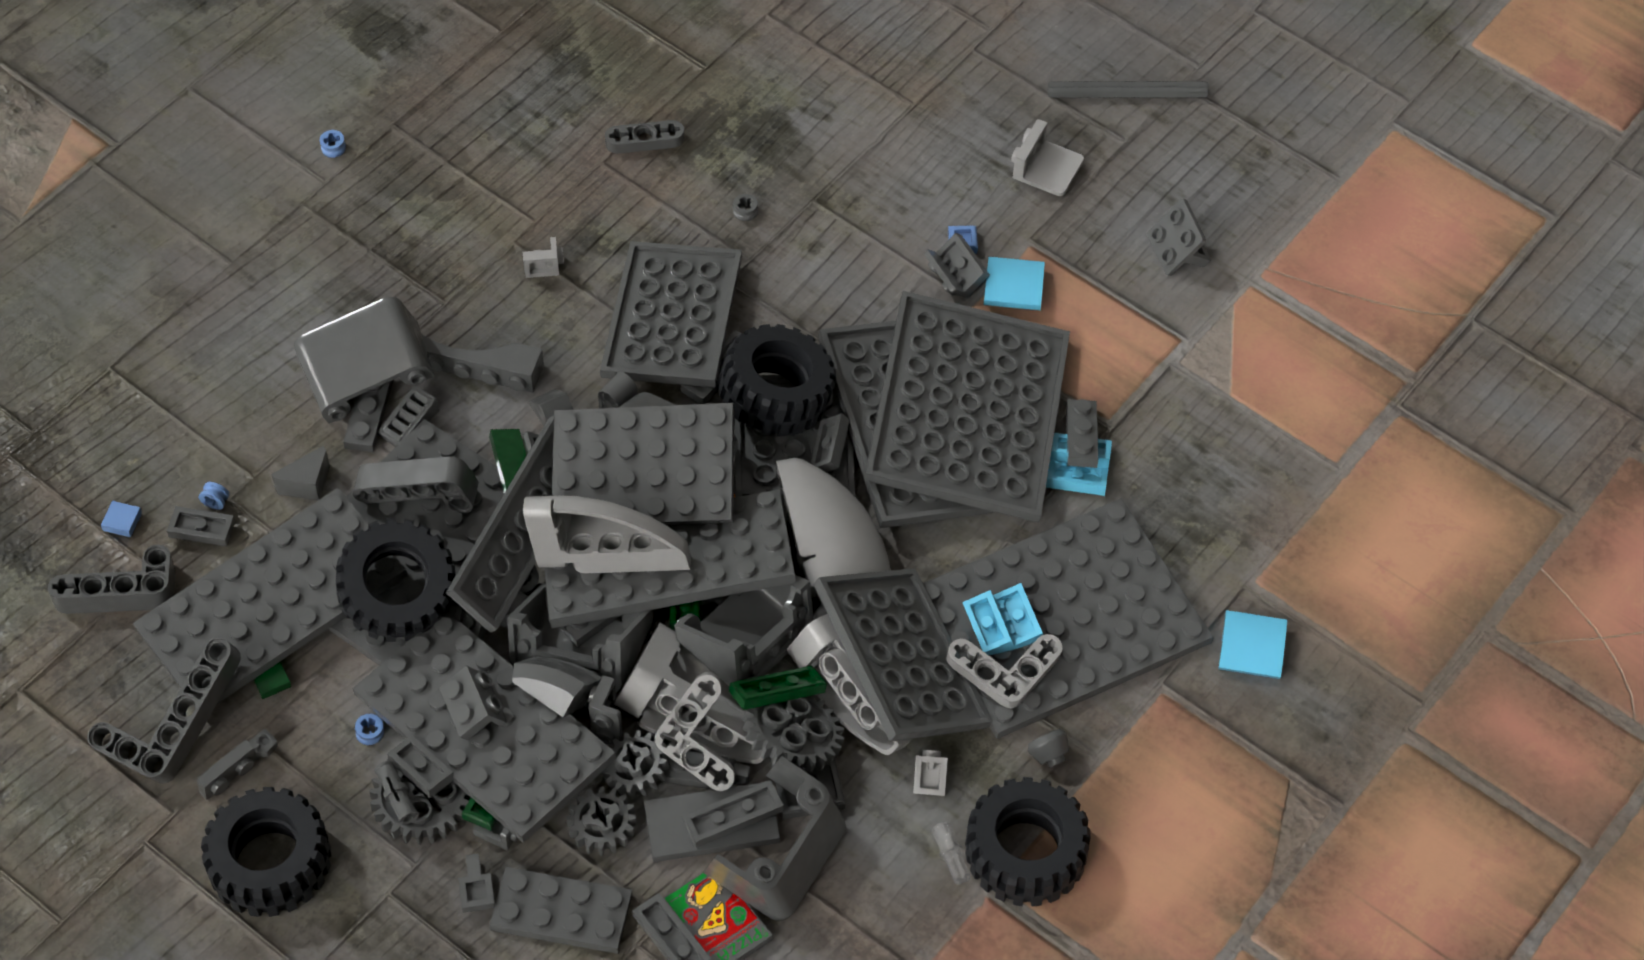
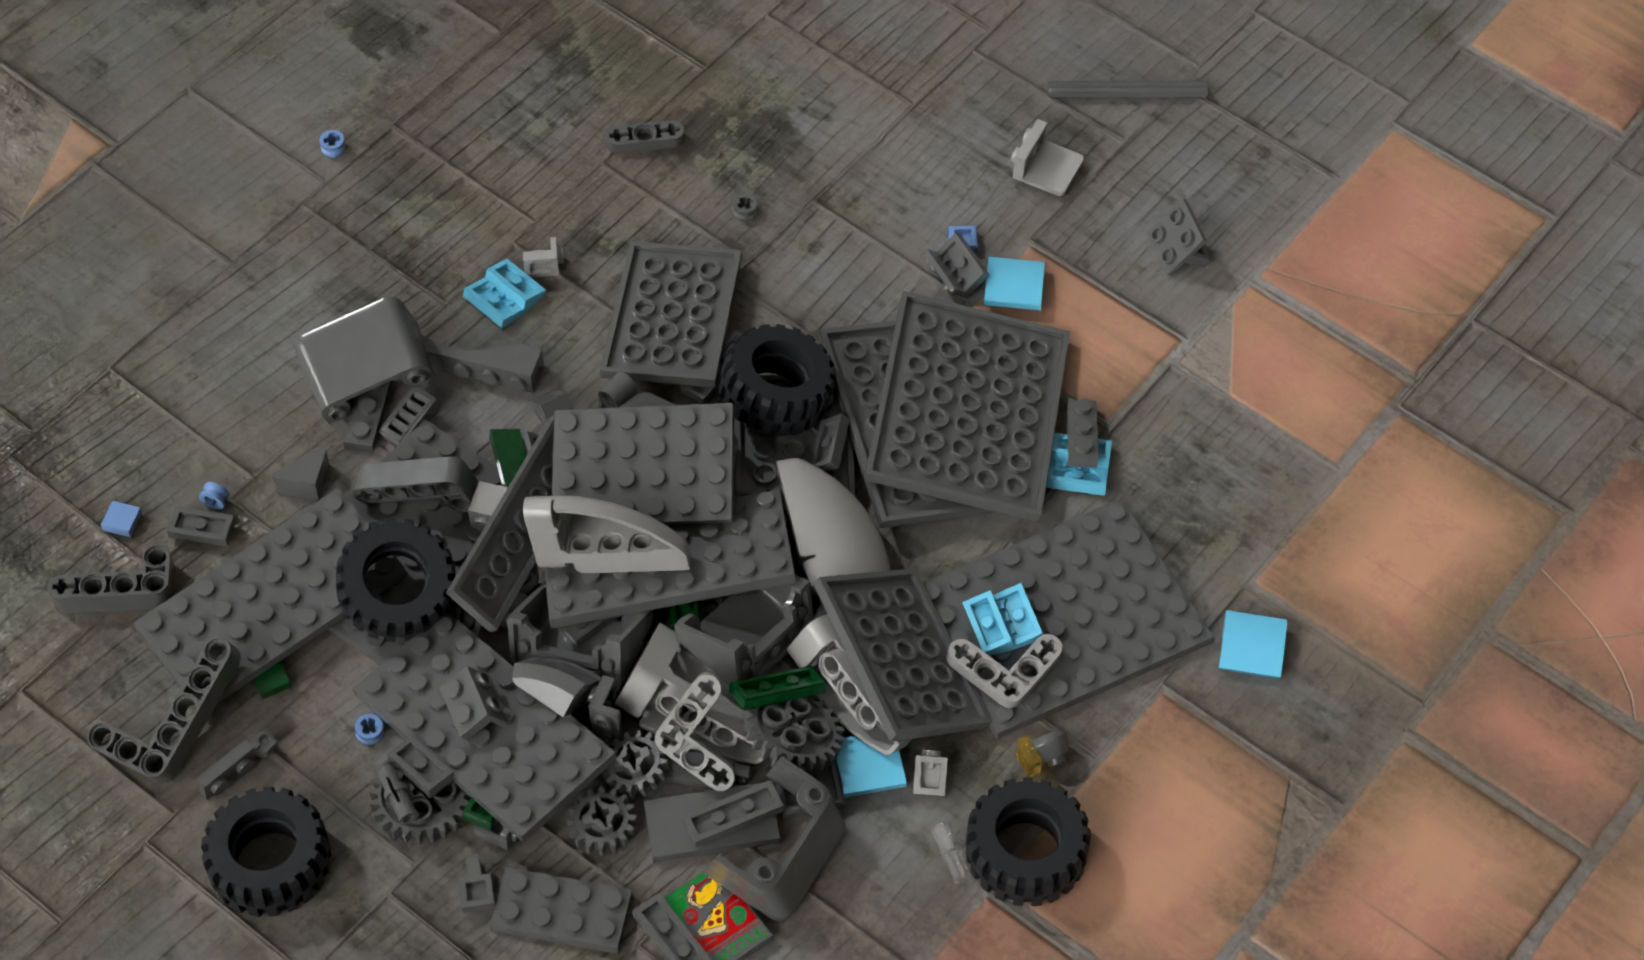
none -> medium azure slope [463,259,546,328]
none -> light grey brick [468,481,508,531]
none -> medium azure slope [835,736,907,798]
none -> clear yellow tile [1015,735,1042,778]

